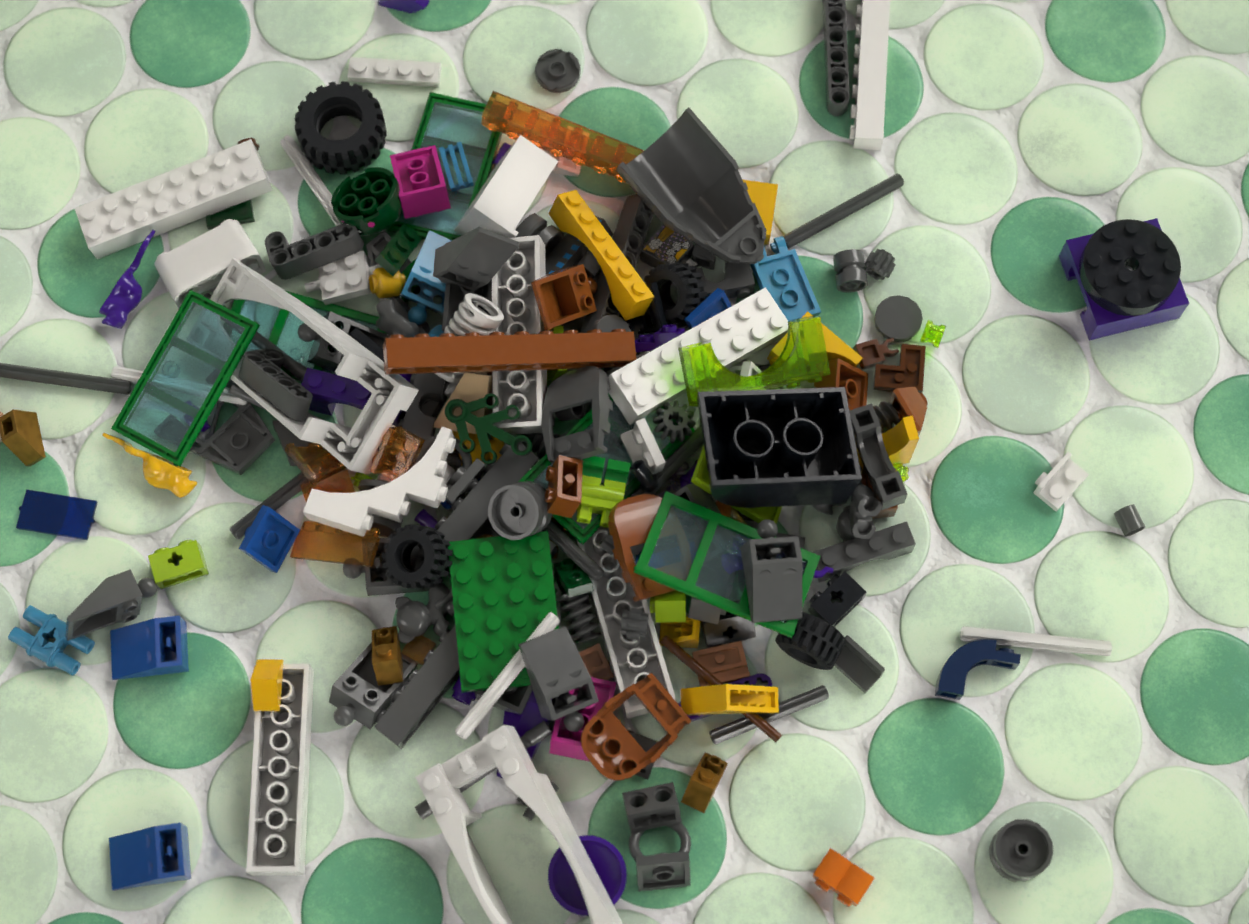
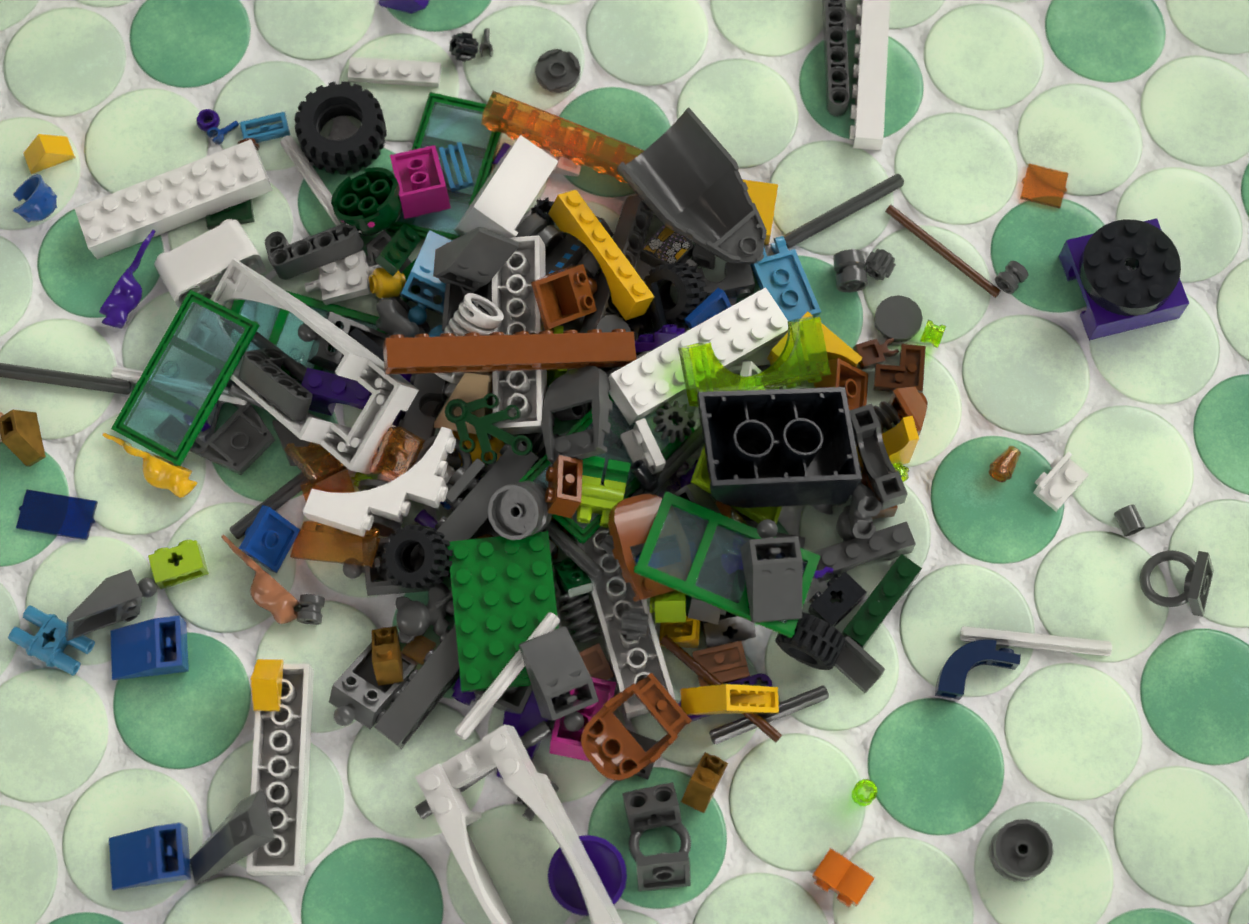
none -> blue helmet [13,174,57,223]
none -> yellow slope [23,134,75,174]
none -> dark grey wedge [190,790,275,884]
none -> dark purple plate [196,109,220,132]
none -> blue hand [207,121,239,144]
none -> nougat animal [221,534,299,624]
none -> dark azure tile [240,111,290,143]
none -> dark grey wheel [297,594,325,625]
none -> black gear [449,32,479,62]
none -> dark grey hand [479,28,493,57]
none -> black gear [531,197,555,226]
none -> dark green arch [842,553,922,649]
none -> clear neon green bush [852,779,877,806]
none -> reddish brown piece [885,205,1001,298]
none -> clear orange cone [989,446,1021,482]
none -> dark grey wheel [995,260,1029,294]
none -> clear orange piece [1020,163,1069,209]
none -> dark grey tile [1140,550,1214,617]

